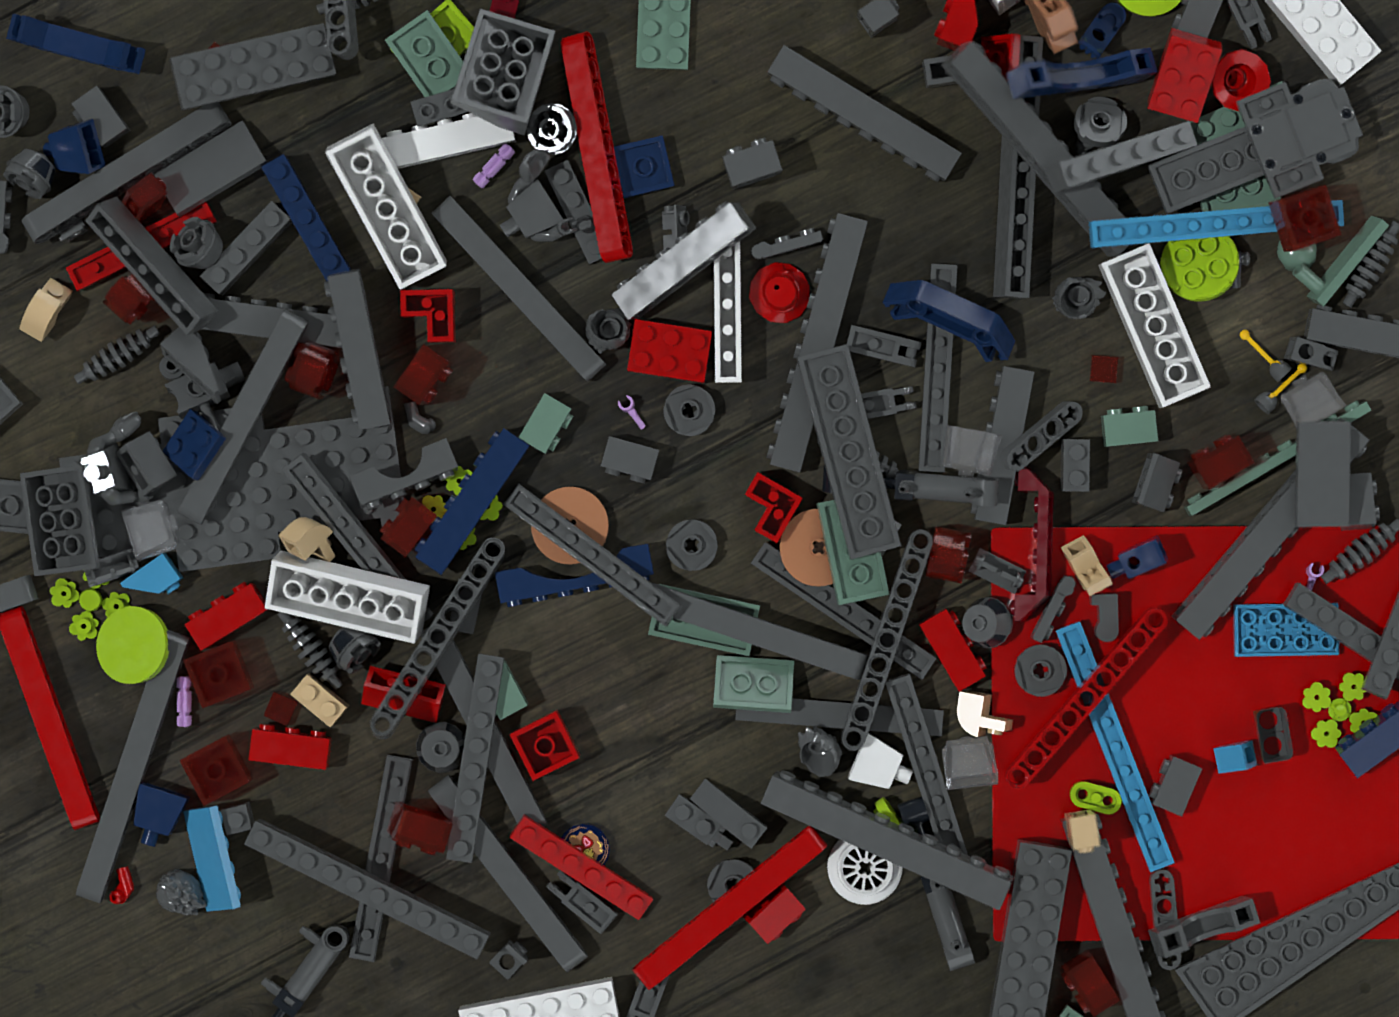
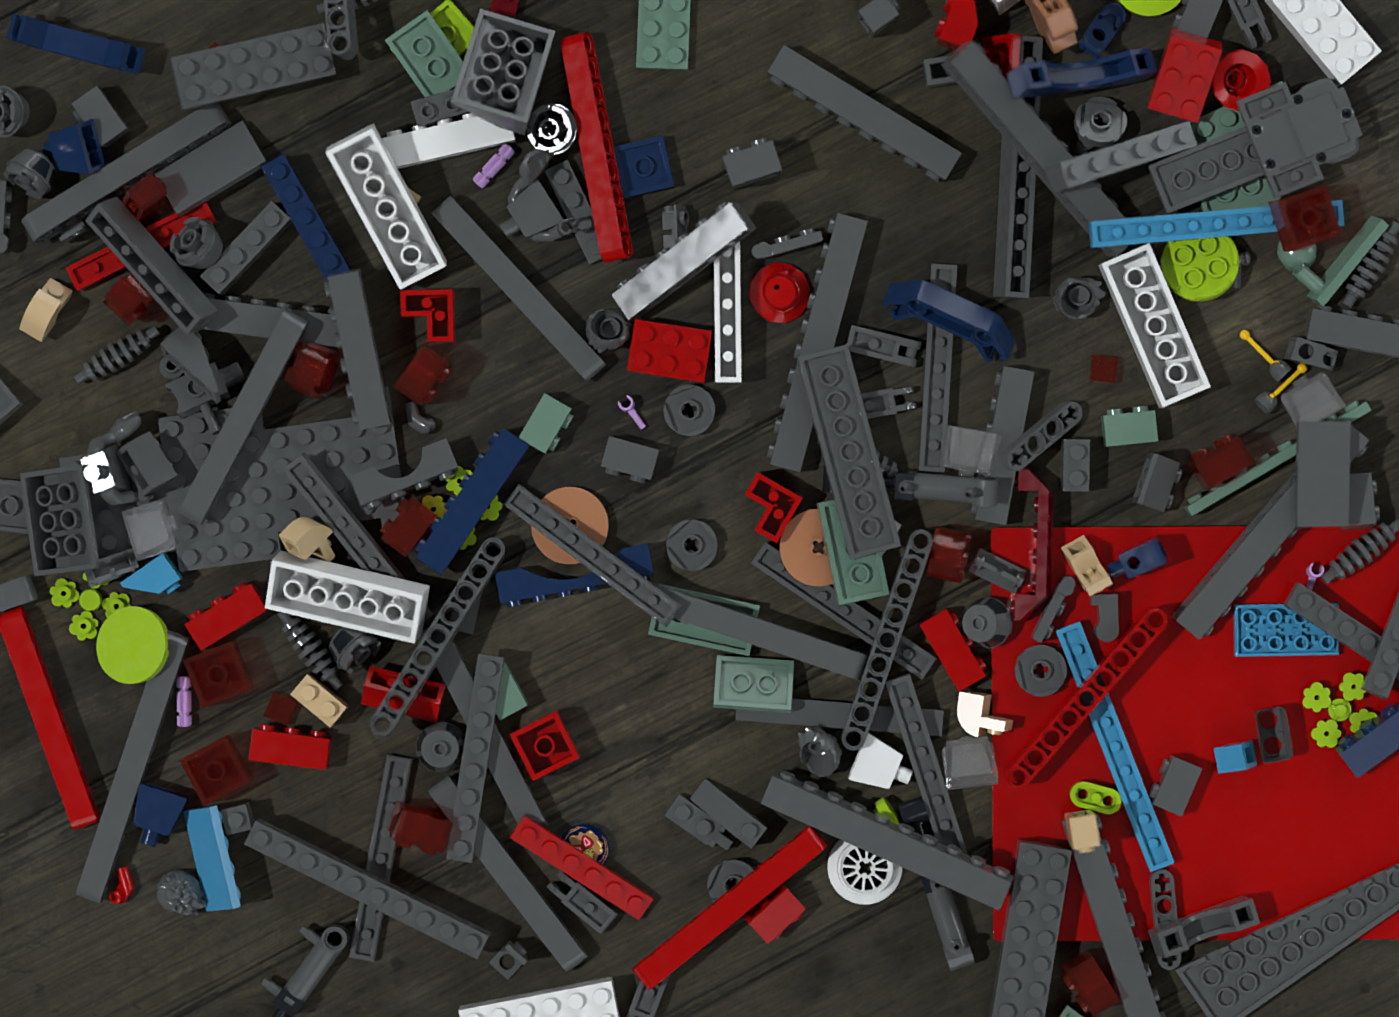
dark blue plate [162,409,226,481] -> none

